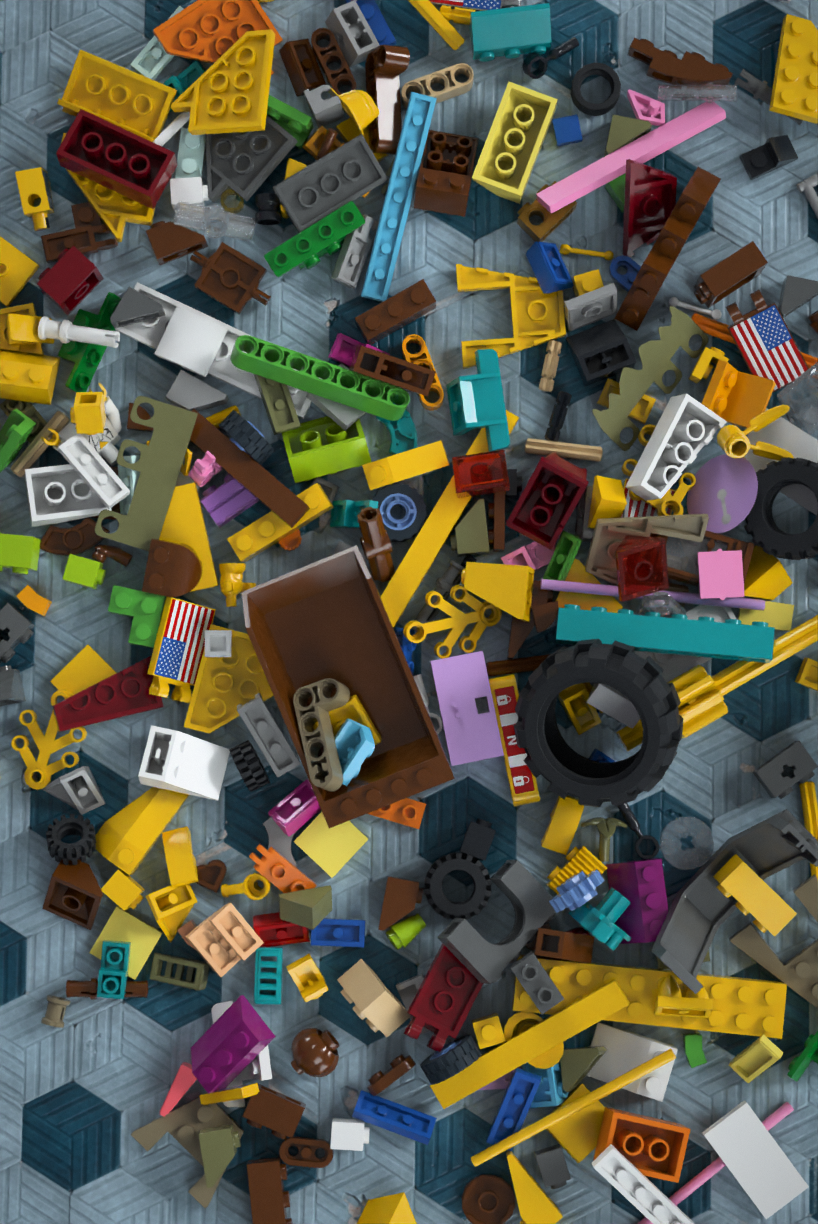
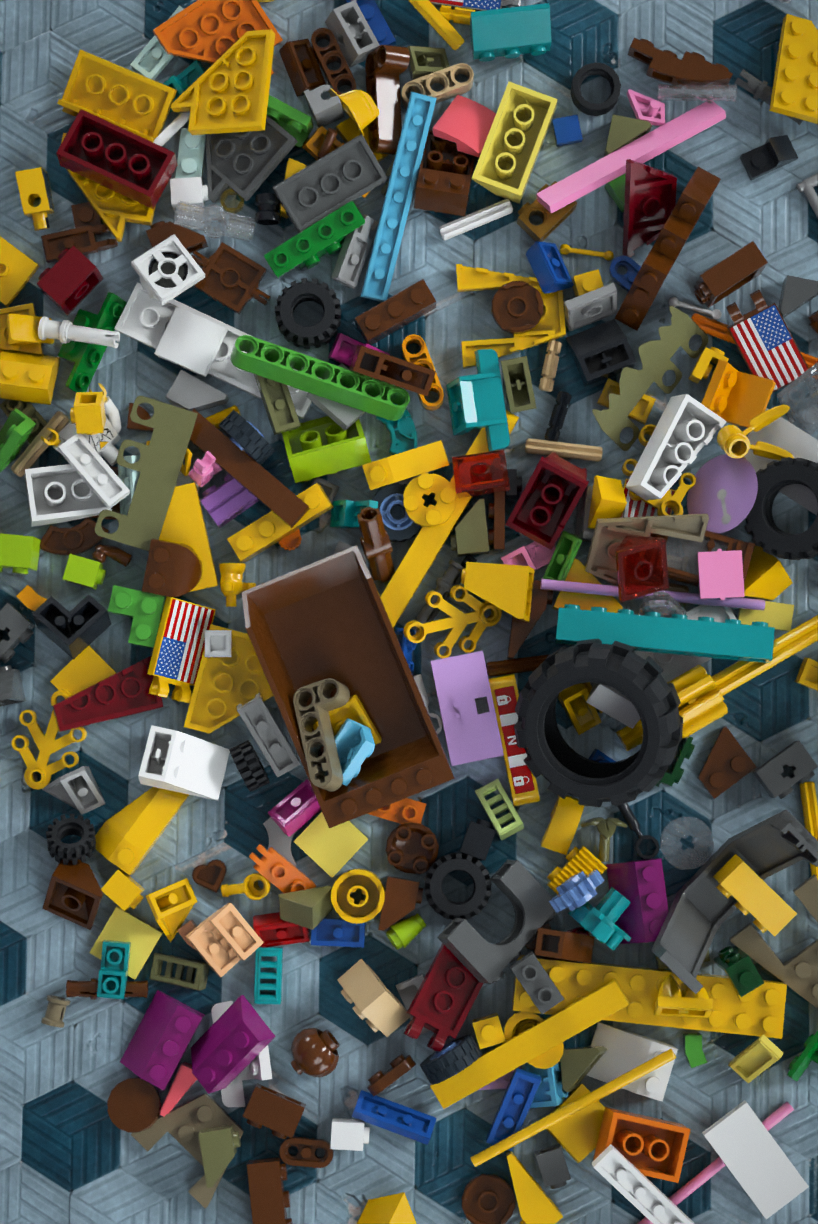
dark grey slope [110,286,165,328] -> none
yellow slope [162,826,198,888] -> none
yellow tile [199,1083,259,1105] -> none
yellow bracket [286,953,328,1002] -> none
black piece [522,37,579,79] -> none
reddish brown tile [531,601,558,633] -> none
none -> black brick [32,594,111,660]
none -> reddish brown tile [107,1078,161,1133]
none -> magenta slope [120,990,205,1090]
none -> white piece [131,234,205,305]
none -> black tyre [275,278,342,349]
none -> yellow brick [331,868,385,924]
none -> reddish brown dish [386,822,439,874]
none -> yellow plate [403,473,456,527]
none -> olive slope [407,46,450,80]
none -> coral slope [432,95,496,157]
none -> white axle [439,199,513,240]
none -> yellowish green slope [475,779,524,840]
none -> reddish brown tile [491,281,543,334]
none -> olive slope [501,356,536,413]
none -> dark green bracket [655,736,695,787]
none -> reddish brown wing [697,726,757,799]
none -> dark green bracket [713,946,764,997]

